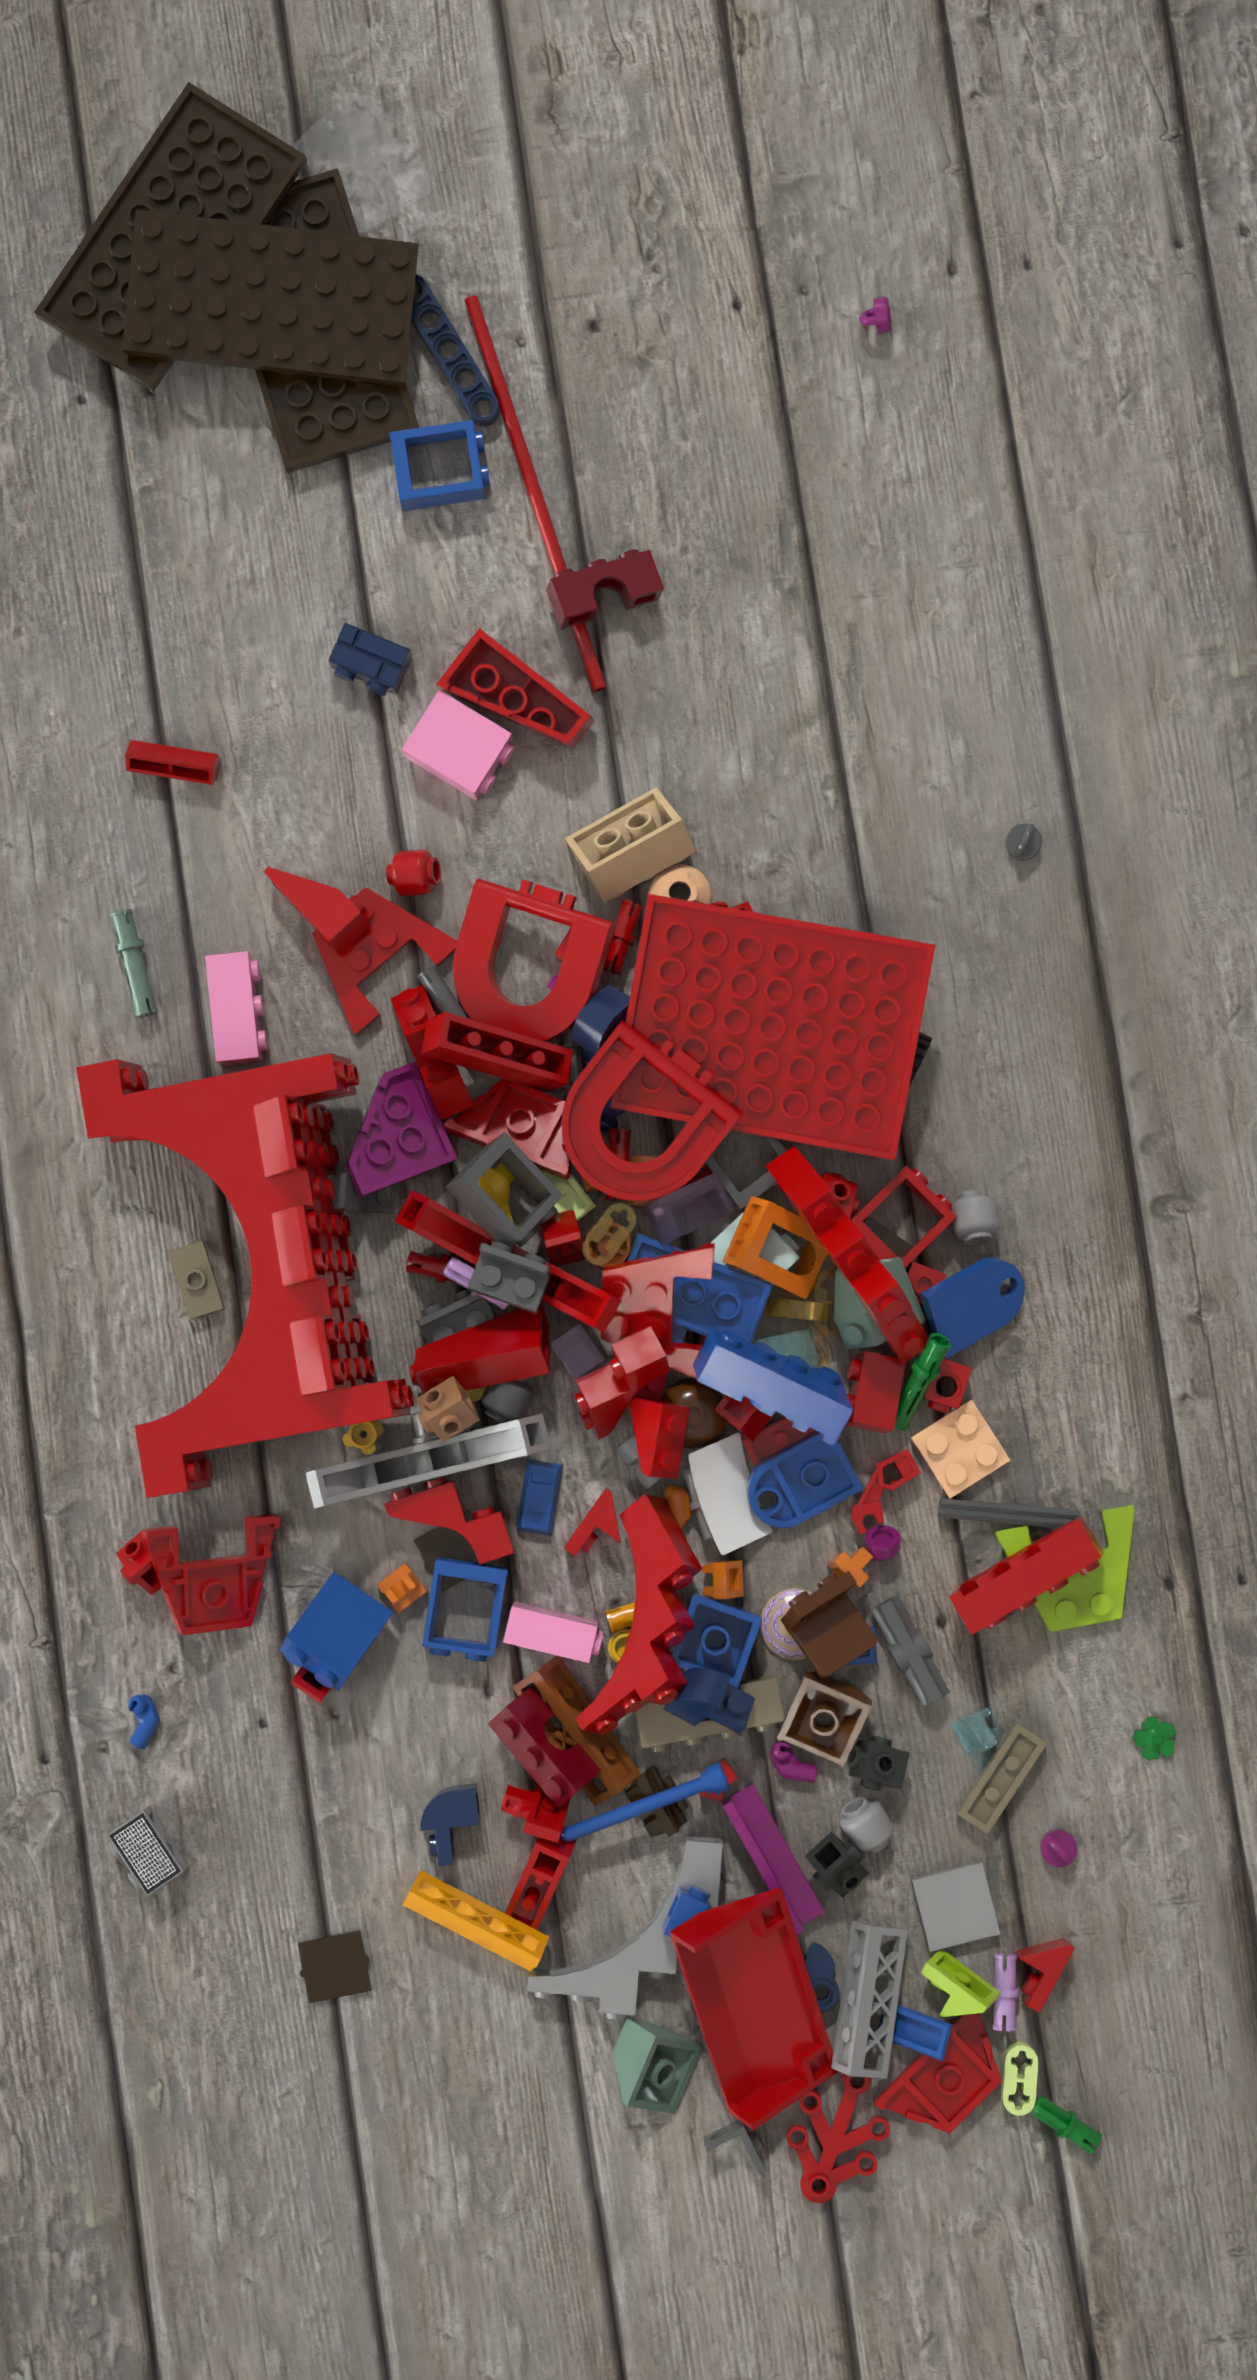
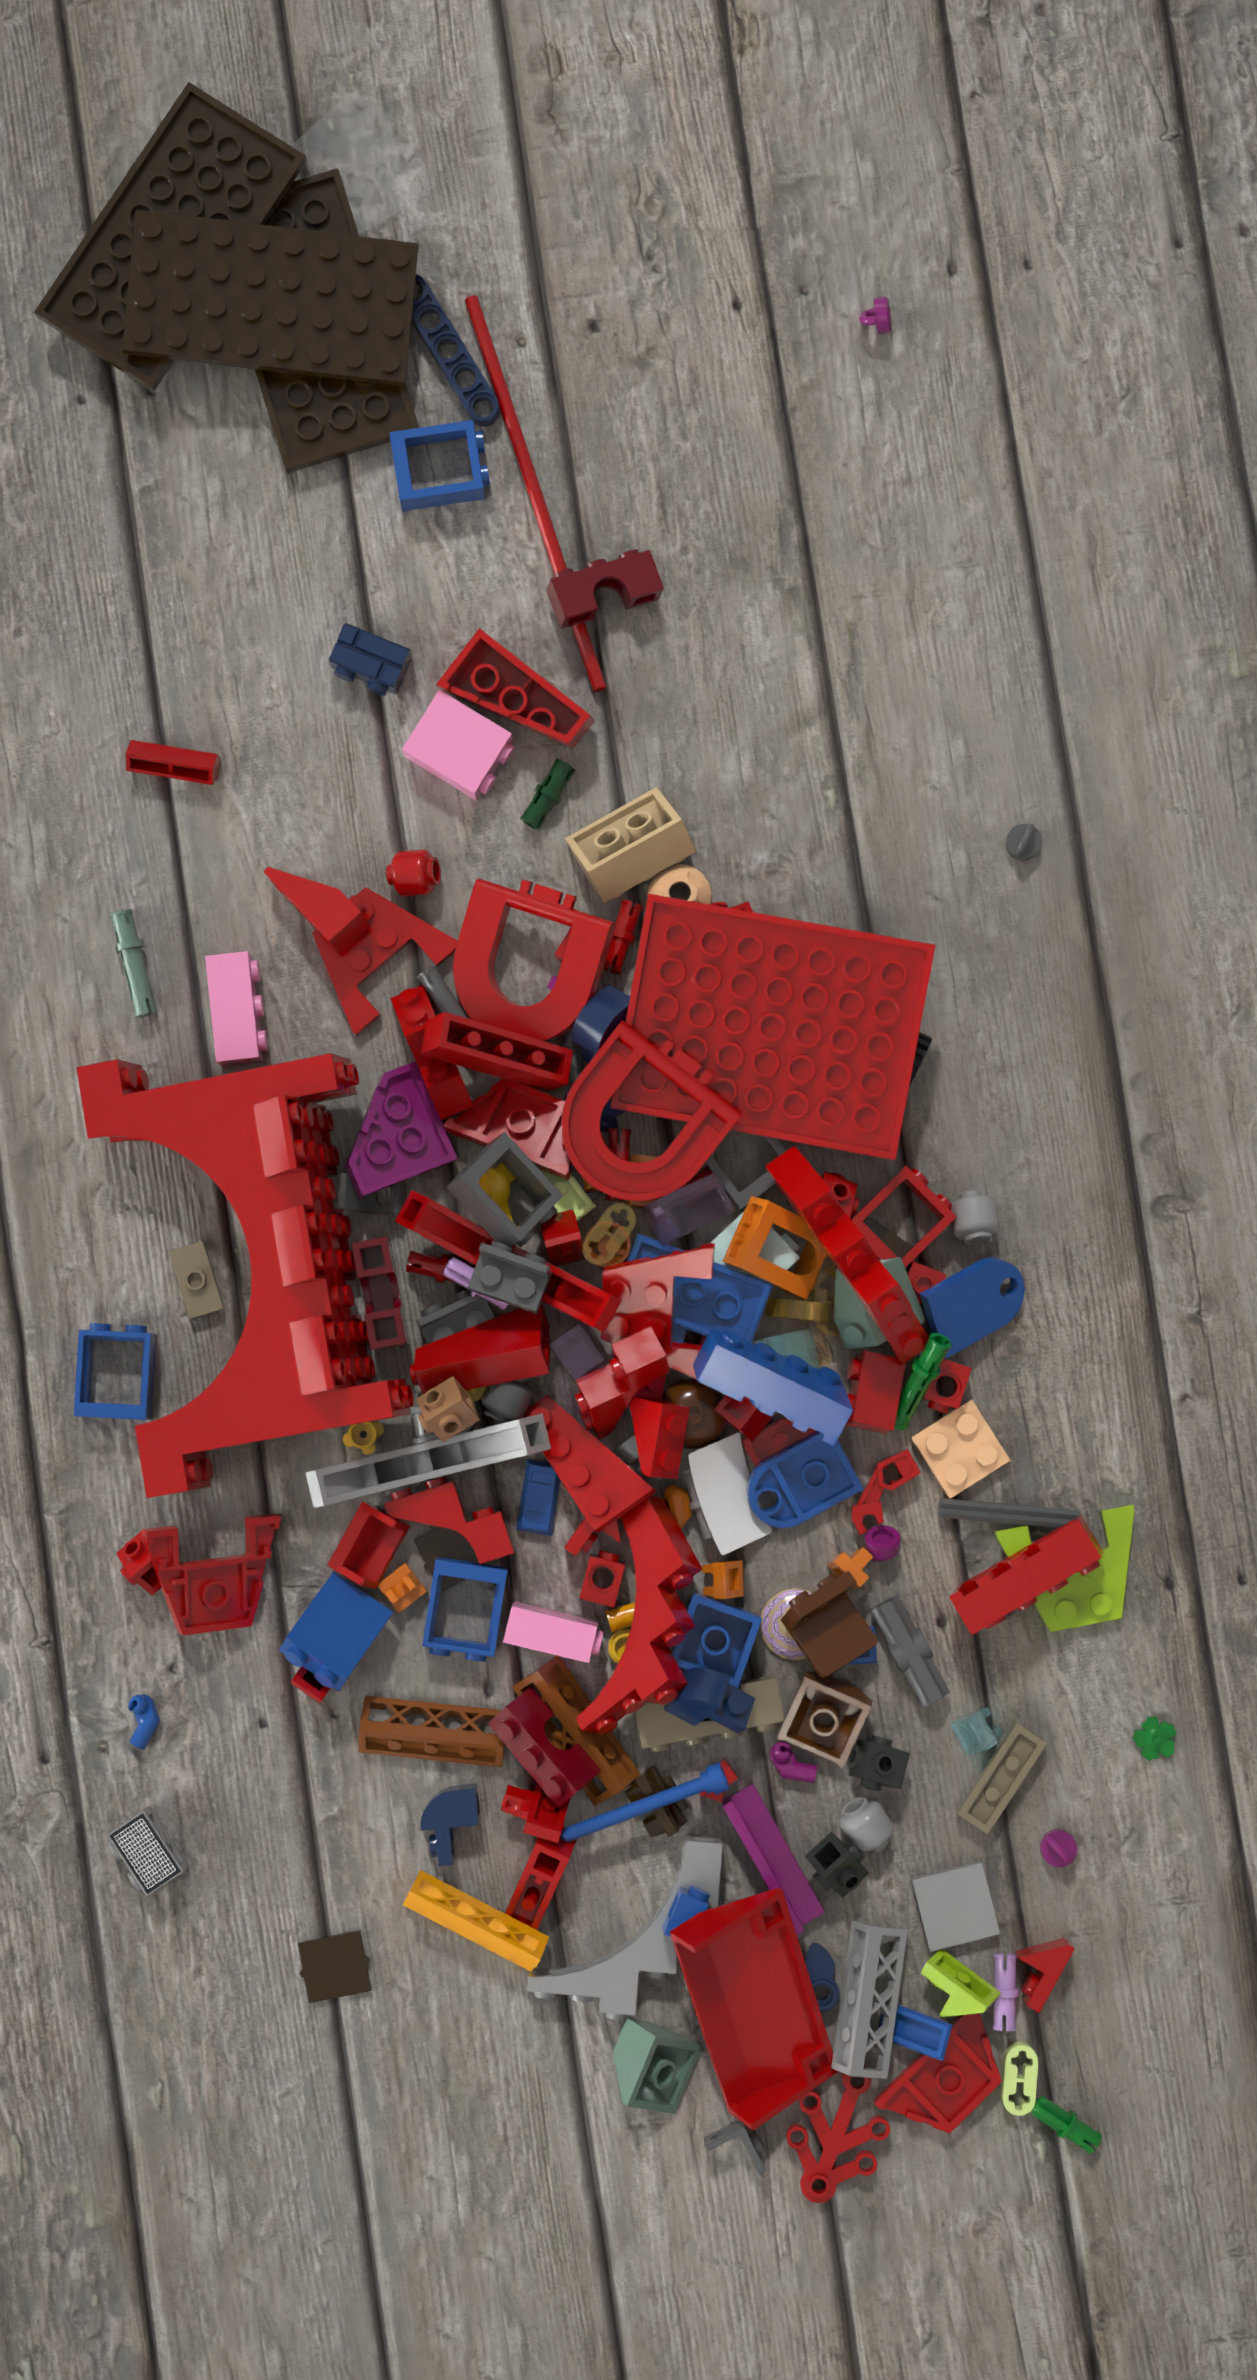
none -> blue window [74,1323,157,1420]
none -> red panel [327,1501,410,1590]
none -> dark red arch [351,1236,409,1351]
none -> dark orange fence [359,1696,505,1768]
none -> dark green pin [520,758,576,831]
none -> red wing [523,1395,657,1533]
none -> red brick [579,1550,625,1608]

